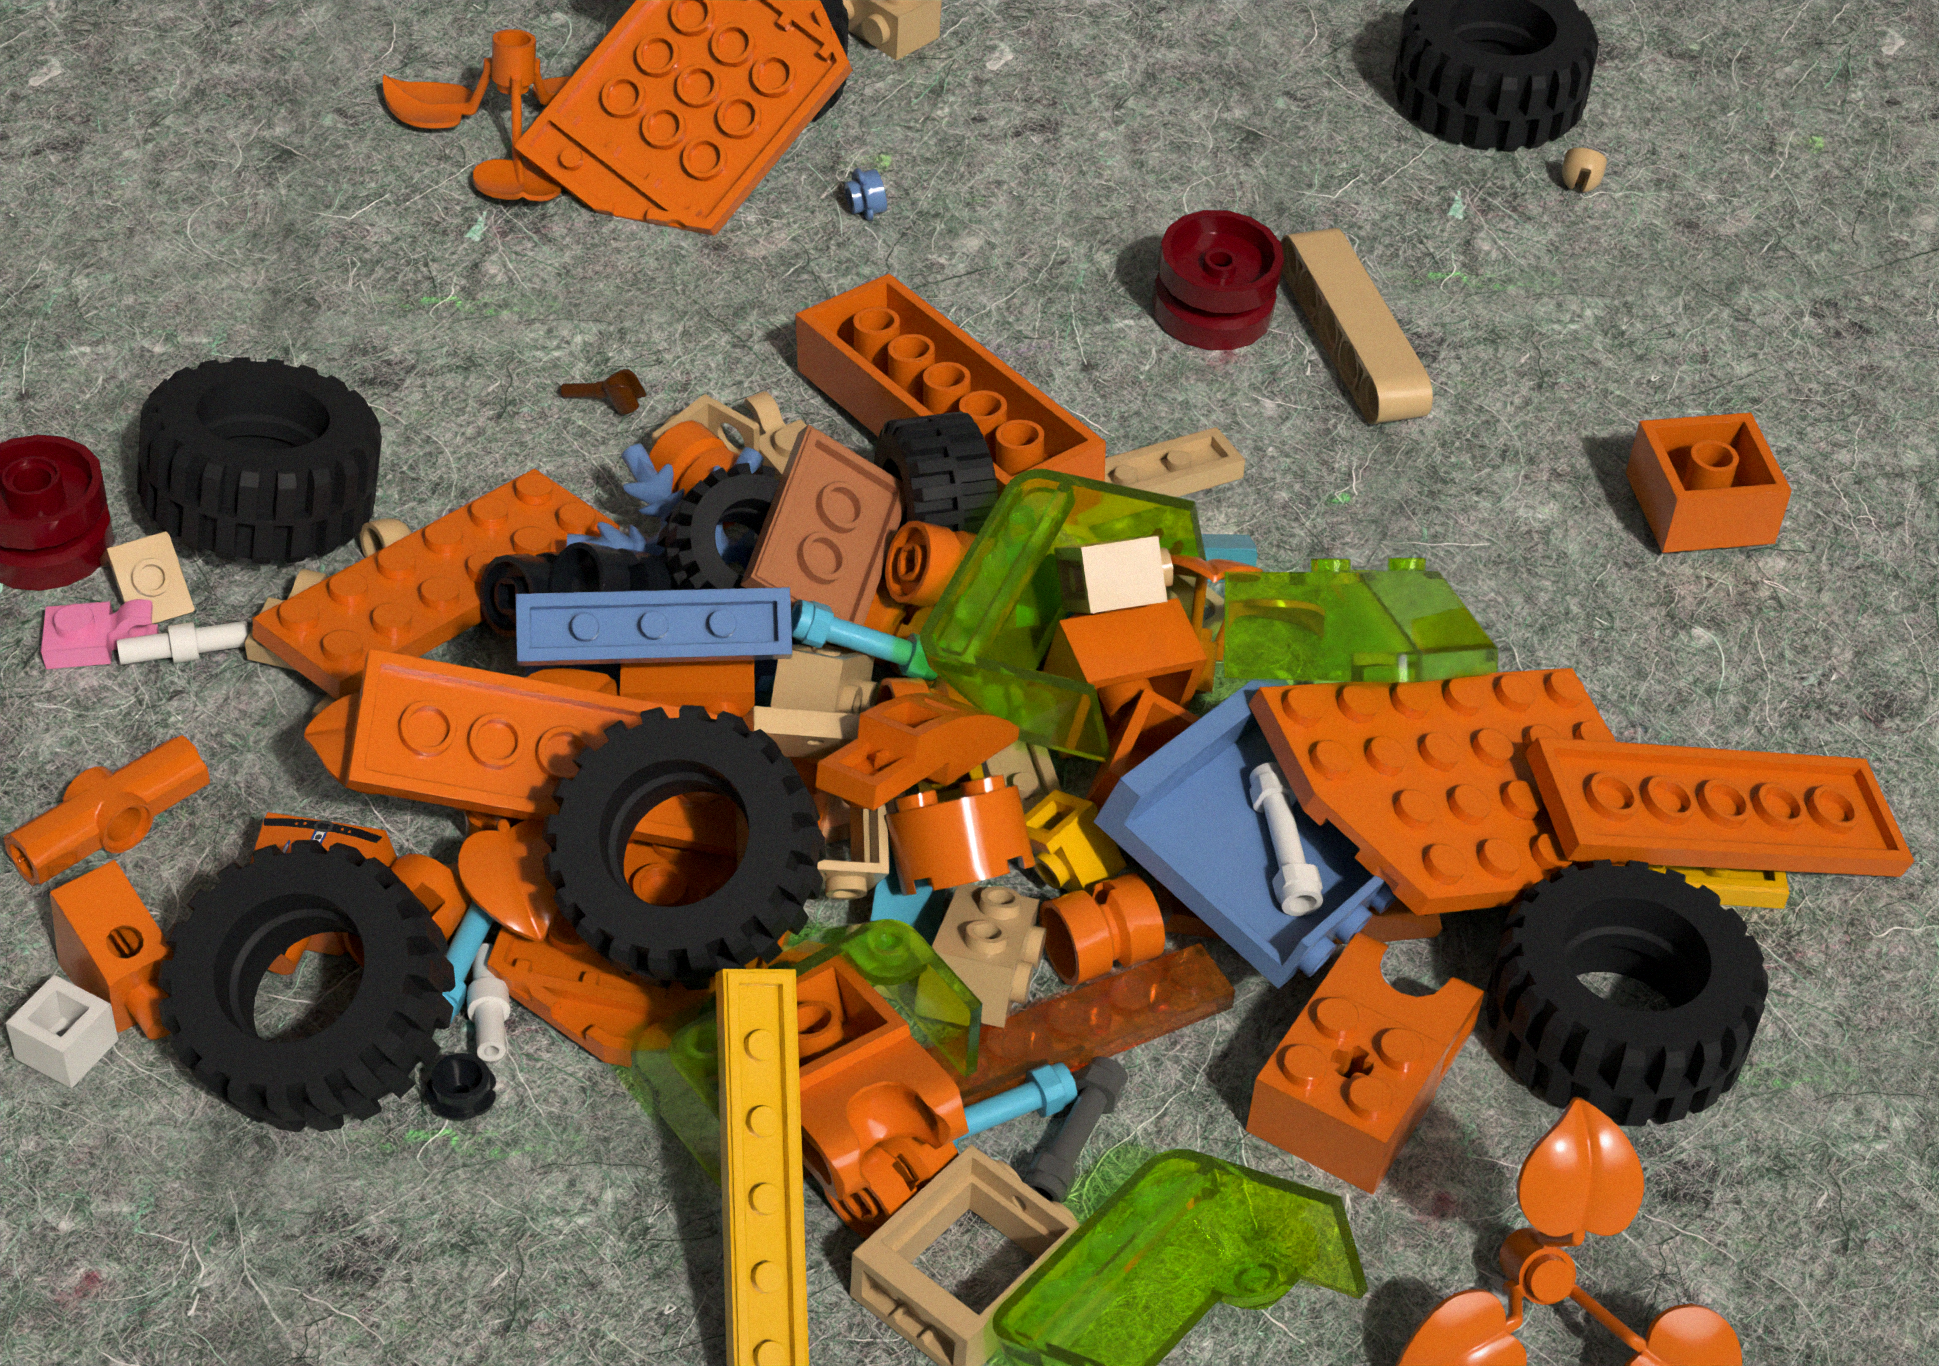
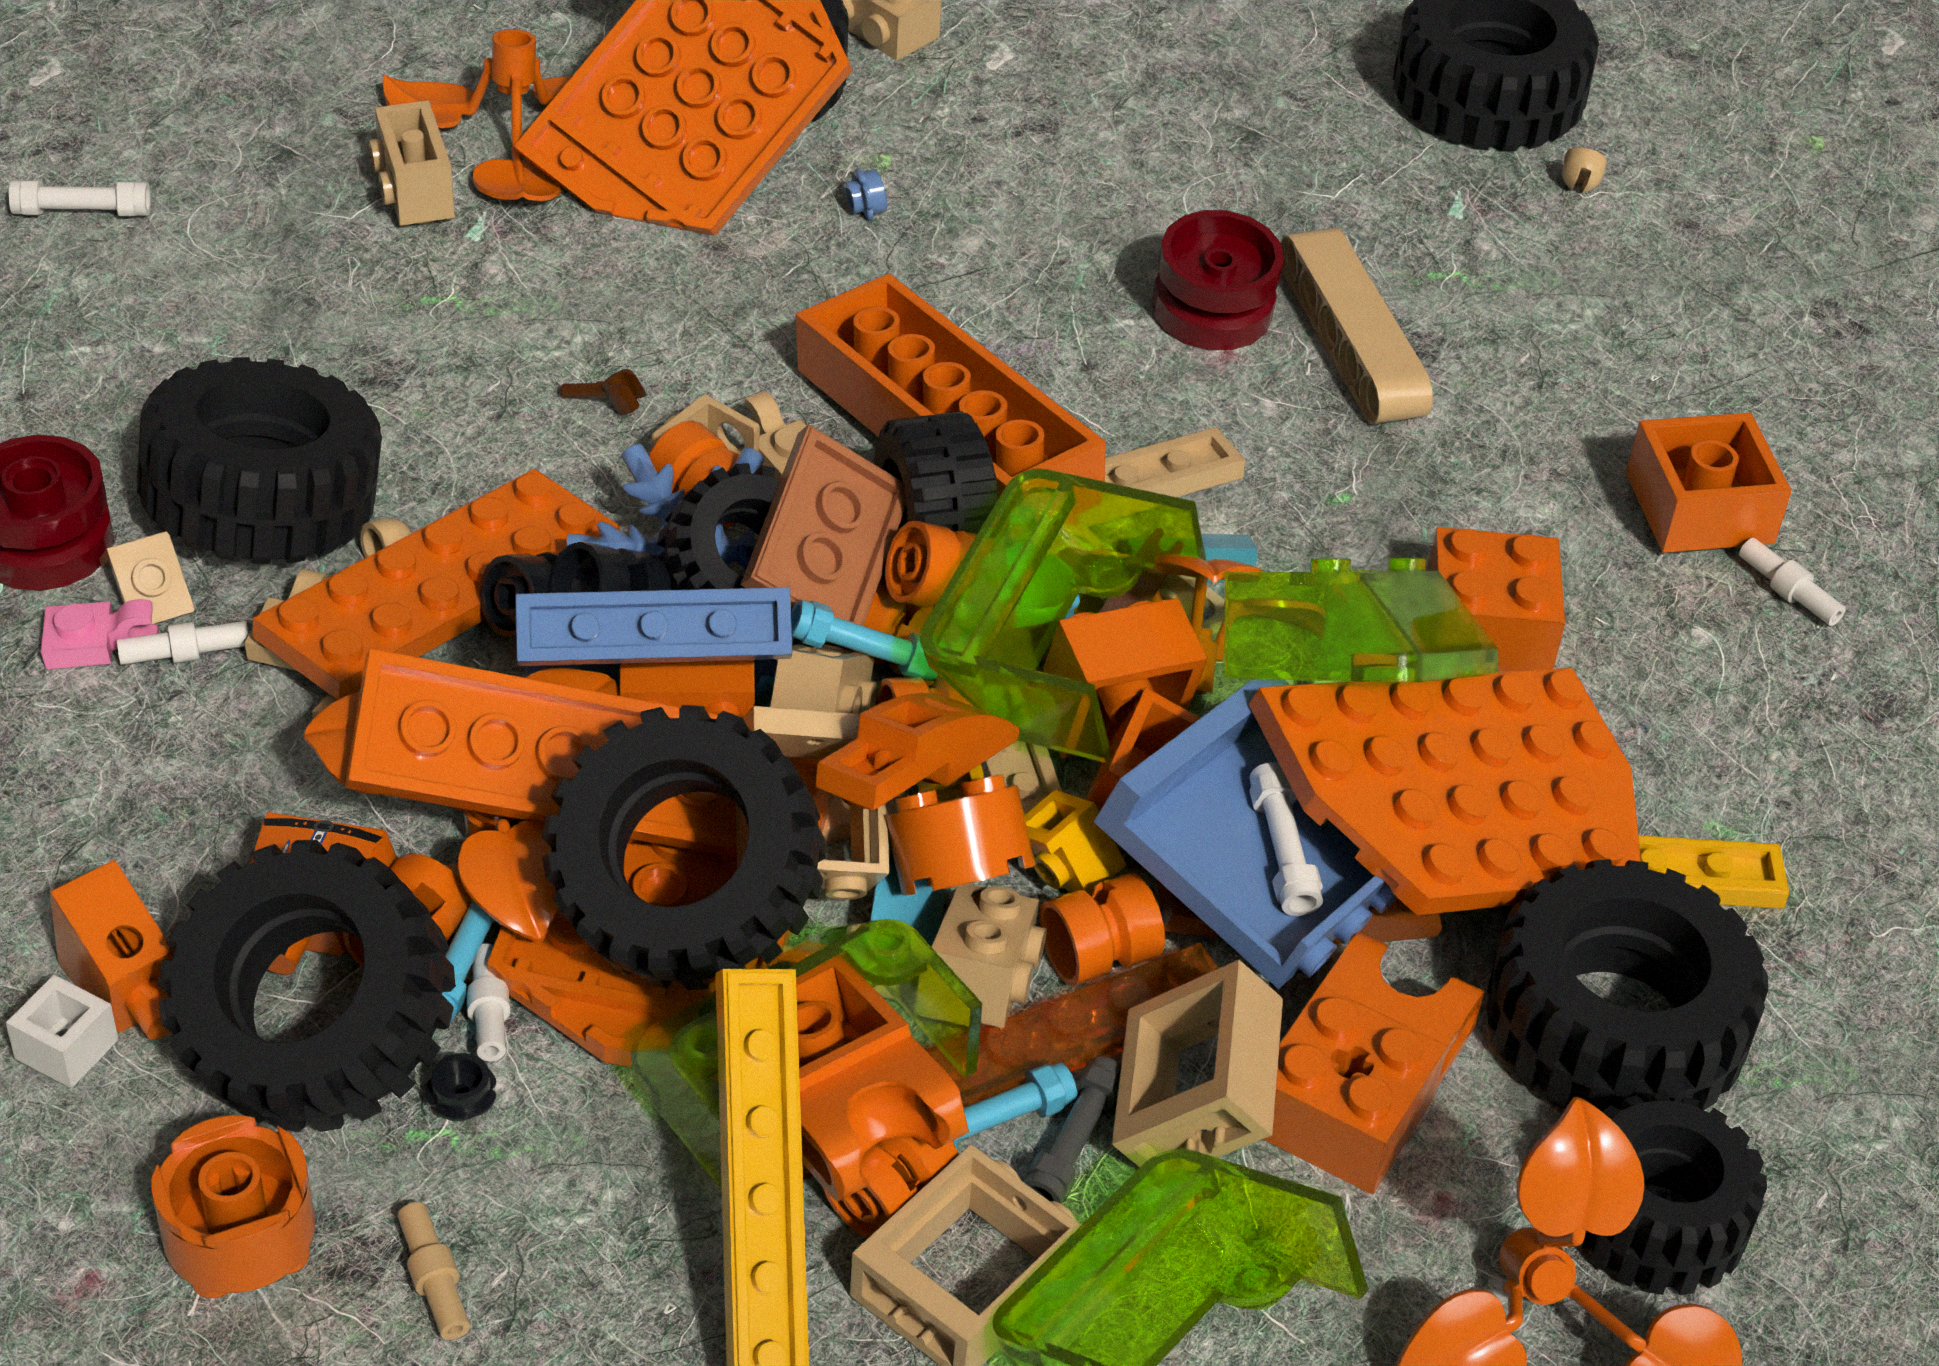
orange piece [3,735,210,886] -> none
slope [1054,536,1173,614] -> none
orange plate [1525,737,1915,877] -> none
none -> white bar [9,180,151,216]
none -> orange brick [151,1115,315,1299]
none -> tan brick [368,100,455,226]
none -> tan bar [397,1202,470,1340]
none -> tan window [1112,959,1283,1182]
none -> orange brick [1425,527,1565,672]
none -> black tyre [1579,1093,1767,1295]
none -> white bar [1739,538,1846,626]

